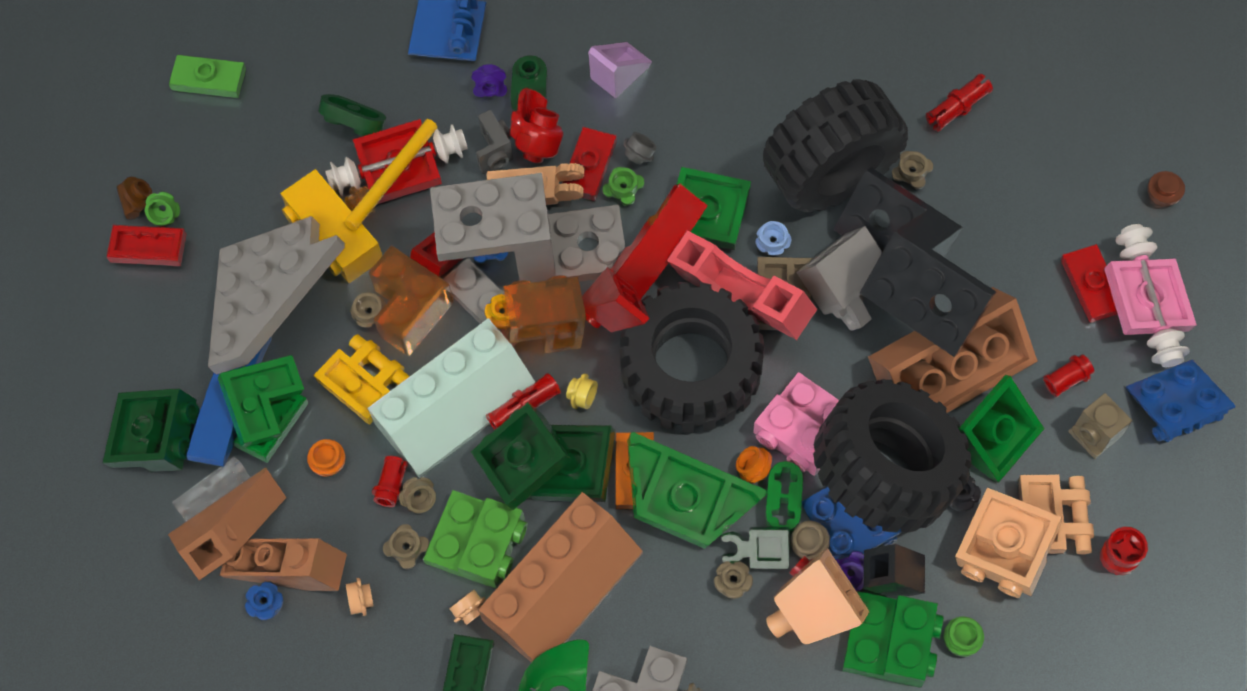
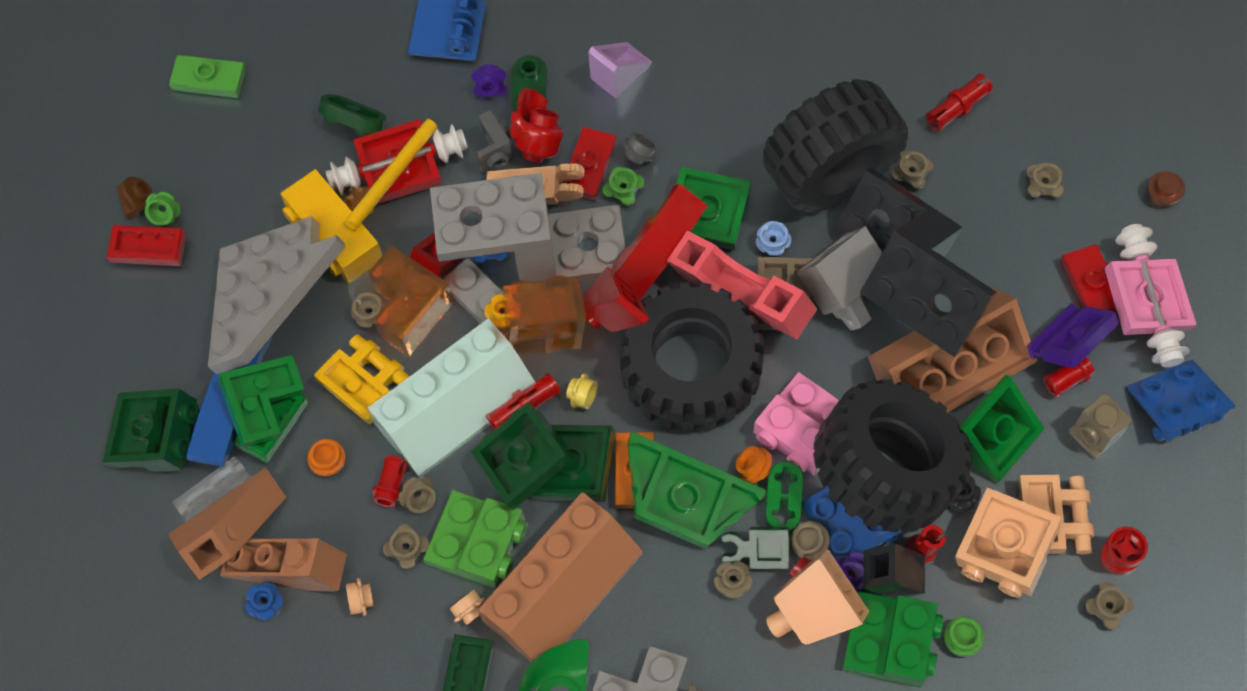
none -> red pin [906,525,946,564]
none -> dark tan plate [1027,162,1064,198]
none -> dark purple plate [1027,304,1118,368]
none -> dark tan plate [1085,582,1134,630]

